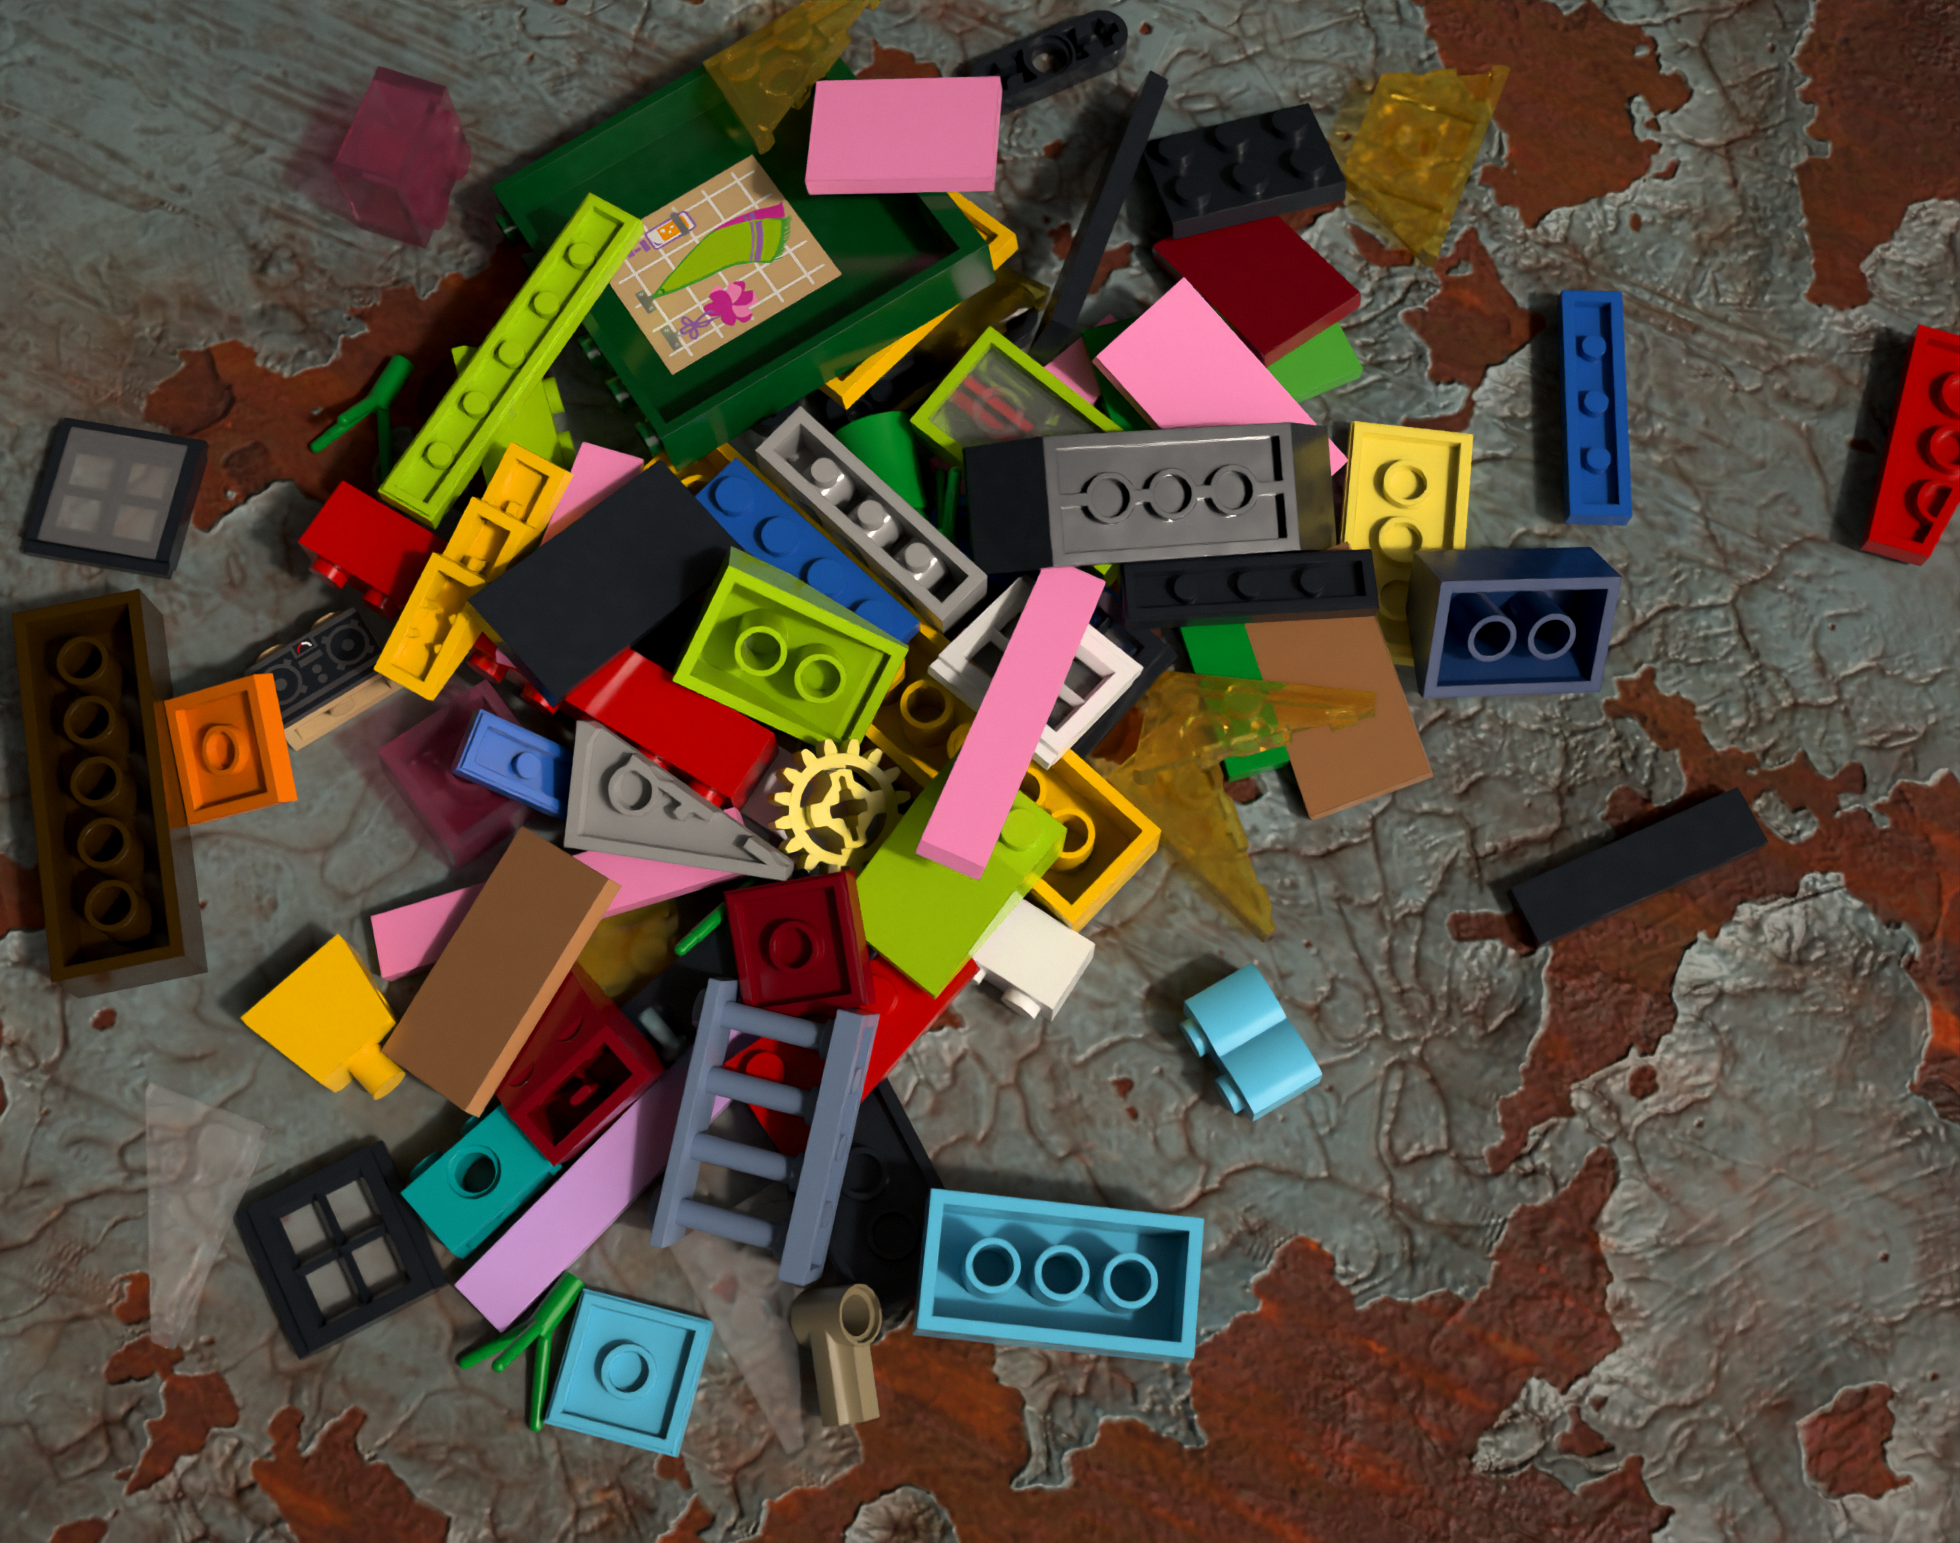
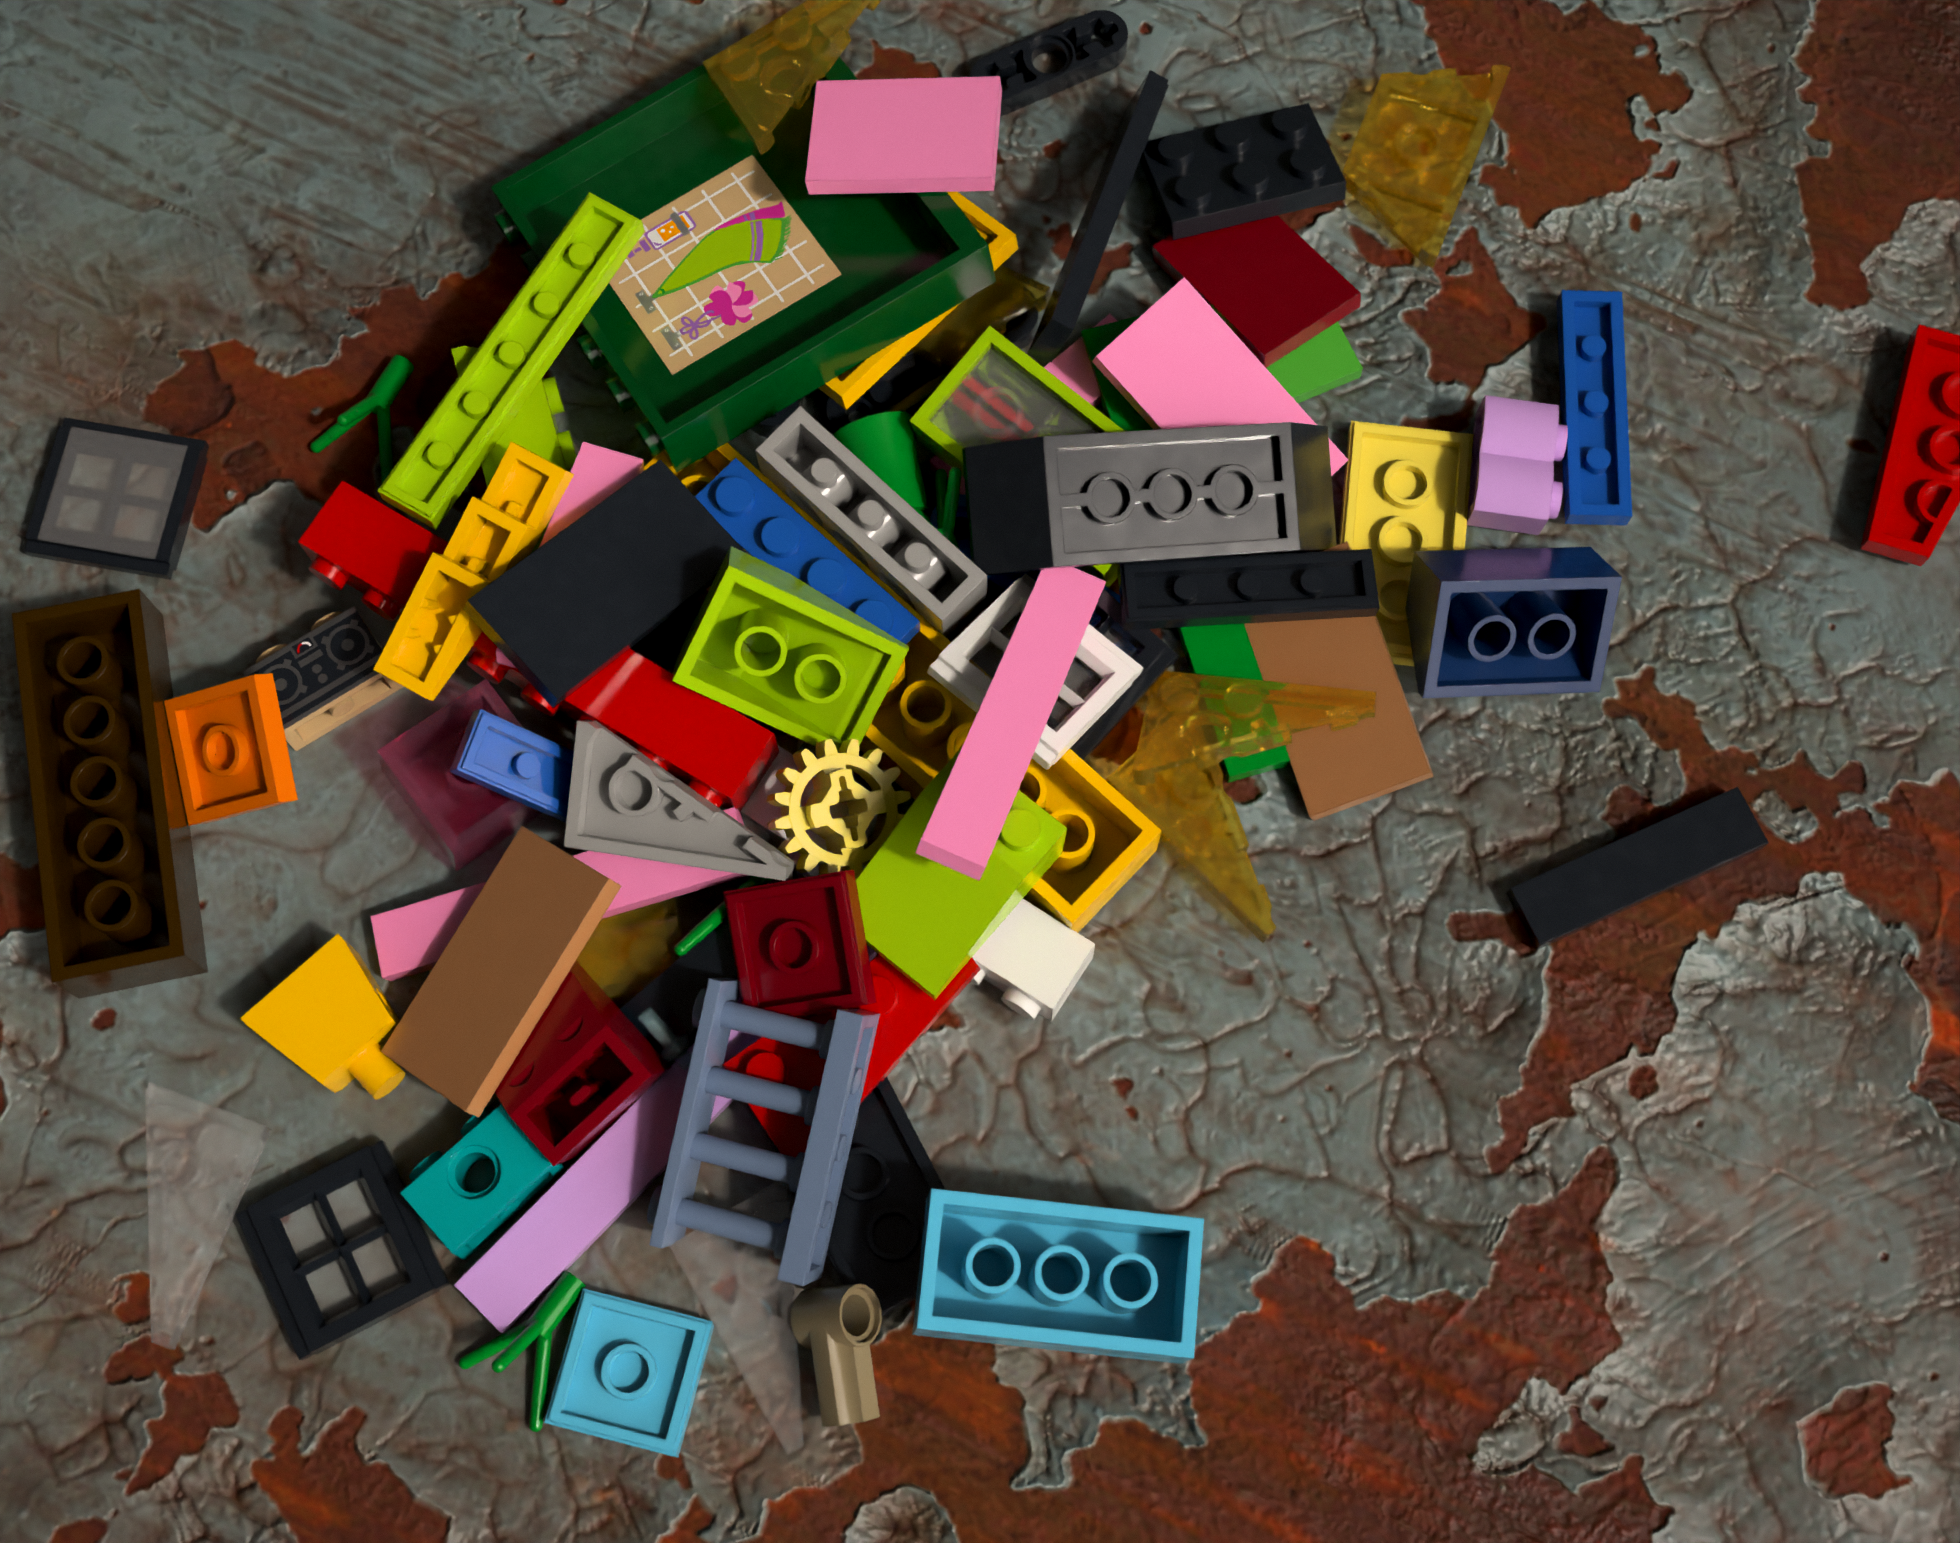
clear pink brick [331,66,472,249] -> none
medium azure brick [1179,962,1322,1123] -> none
none -> lavender brick [1467,395,1568,535]

